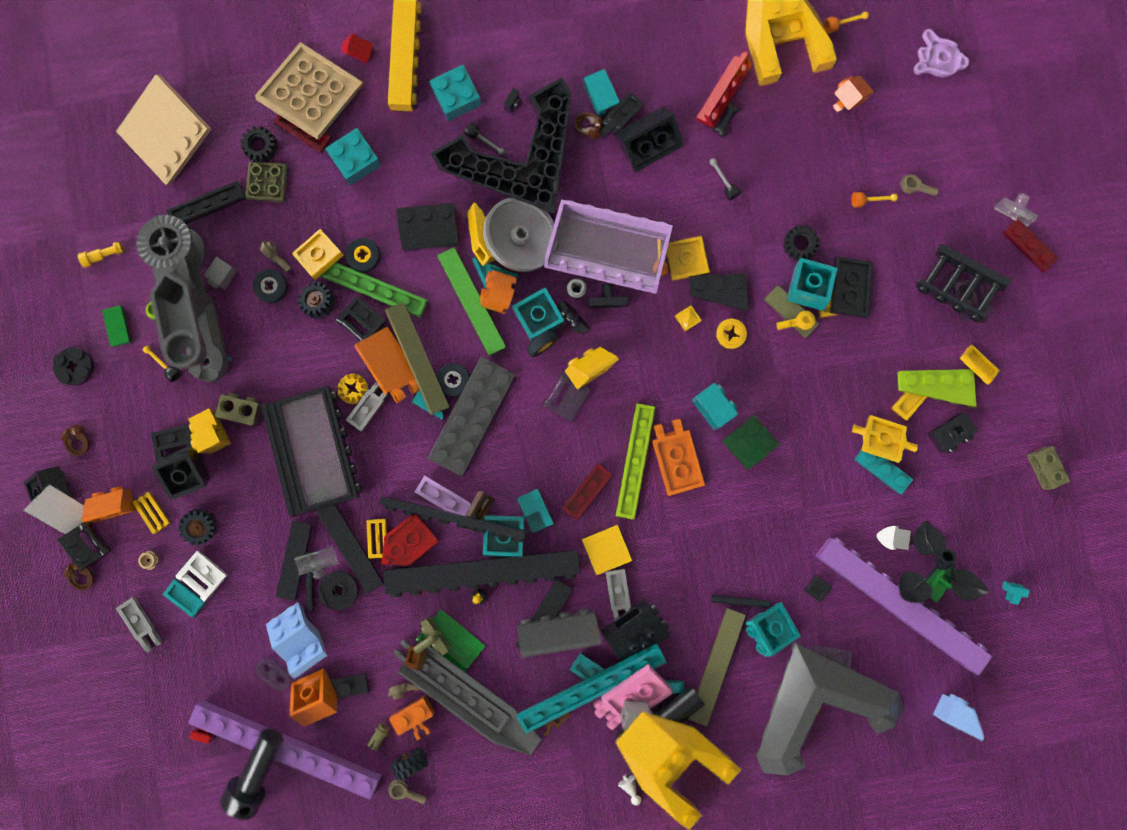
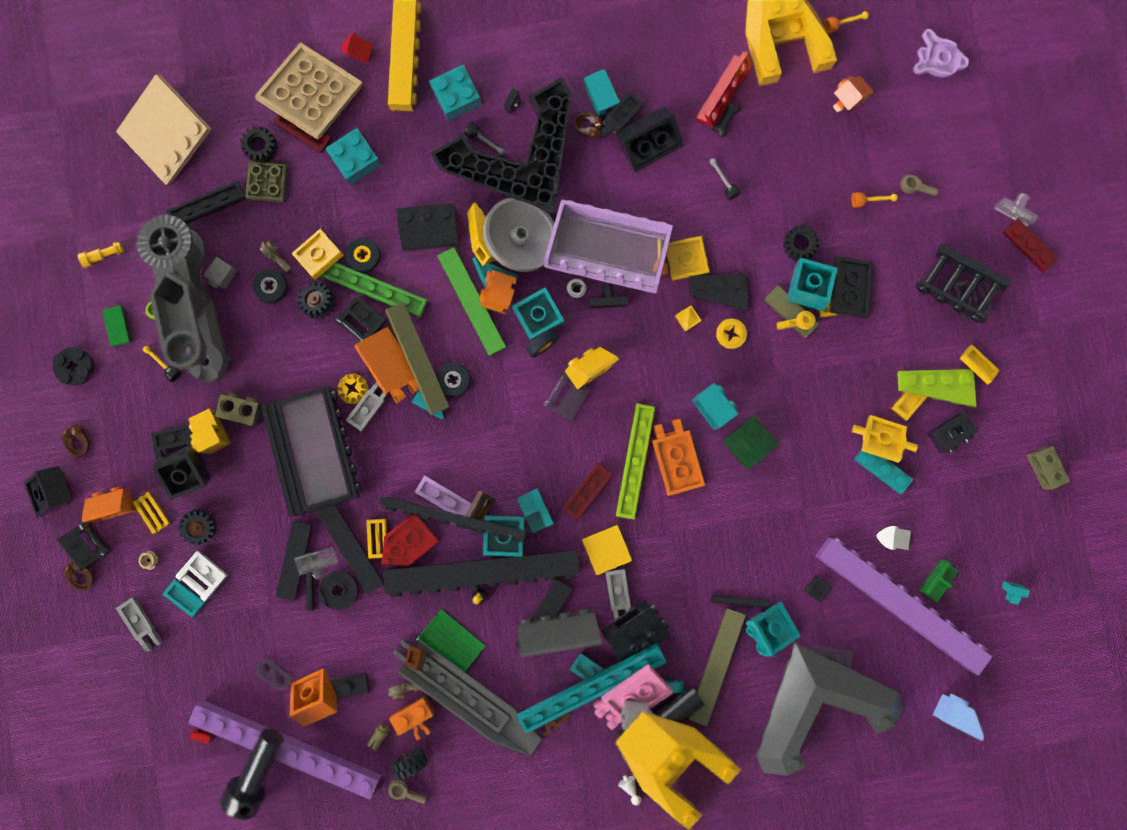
white sticker [24,485,84,534] -> none
light blue bracket [266,602,327,679] -> none
olive plate [413,616,452,656] -> none
dark grey plate [427,357,515,476] -> none
black hinge [557,300,591,334] -> none
black plant [898,521,989,603] -> none

